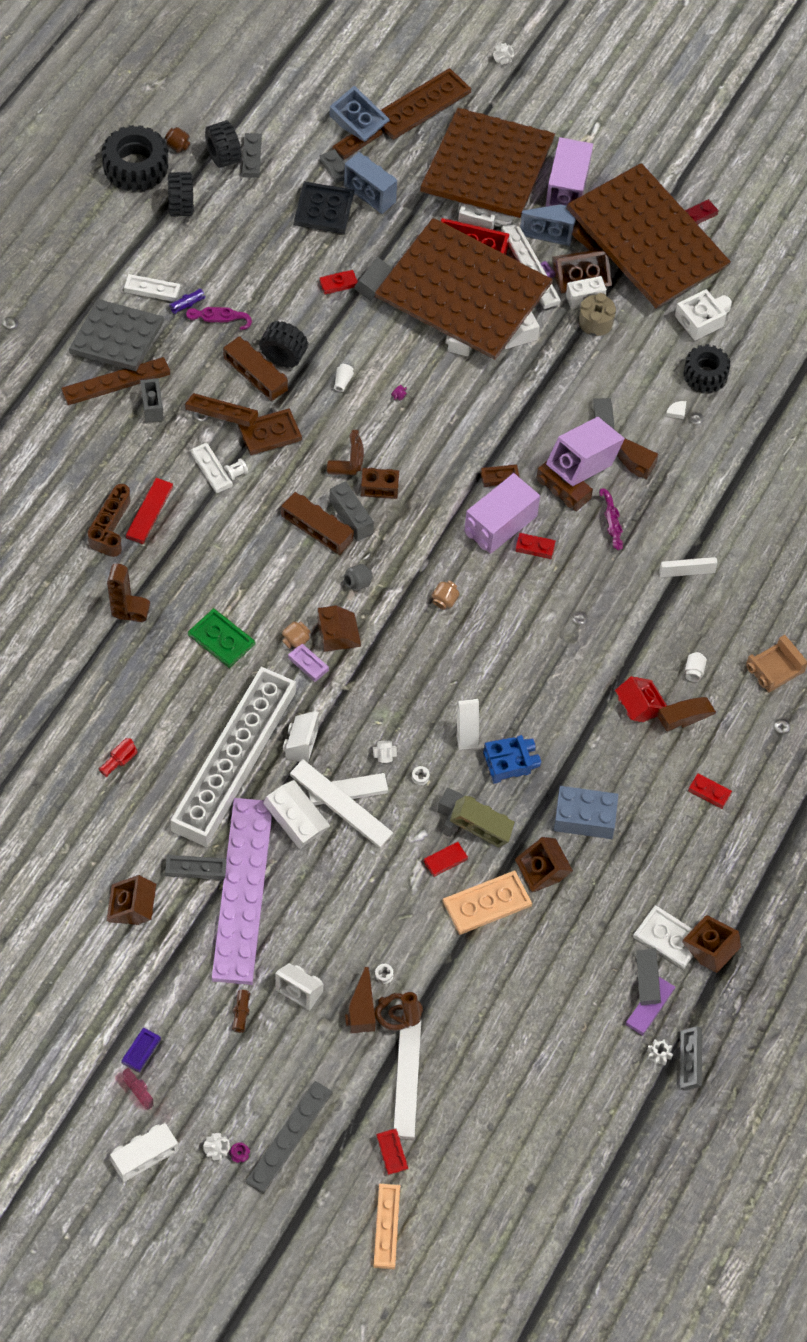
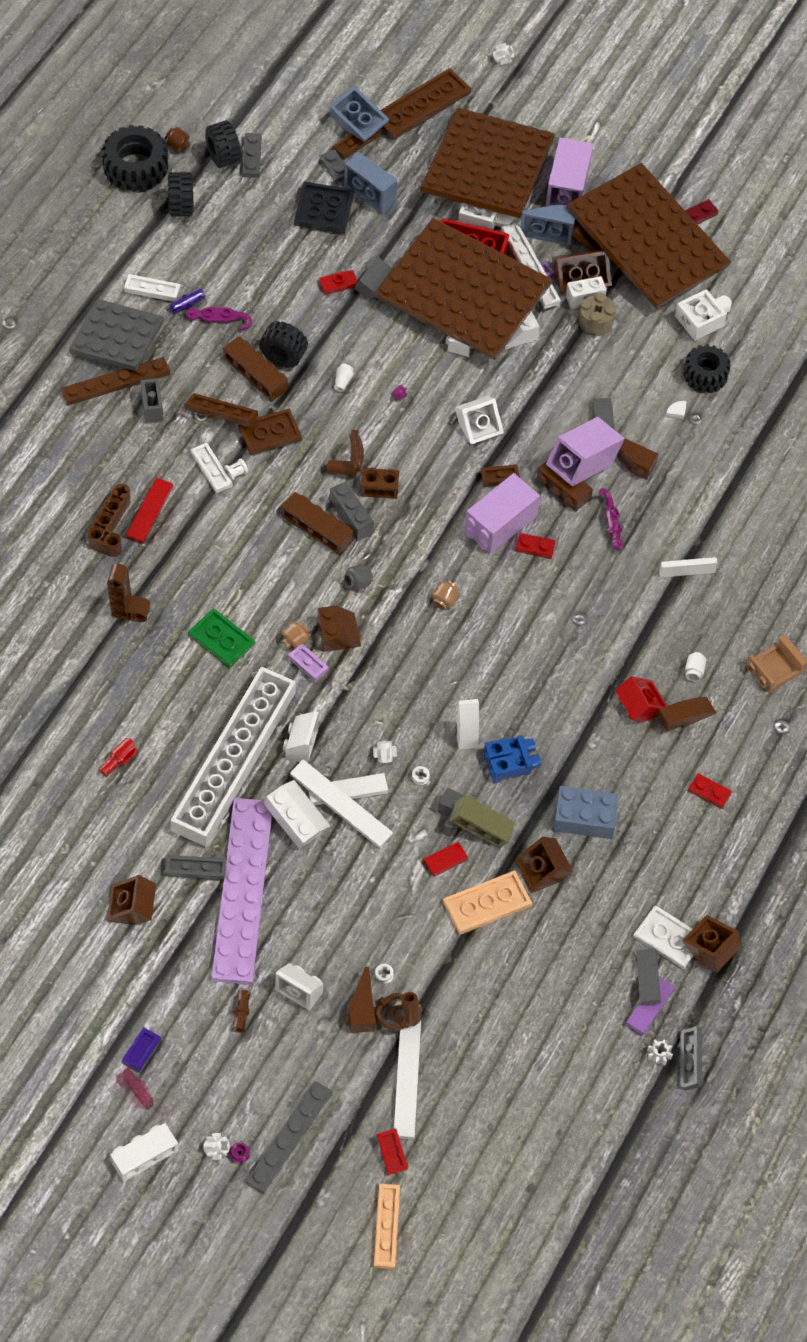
none -> white slope [455,396,504,444]

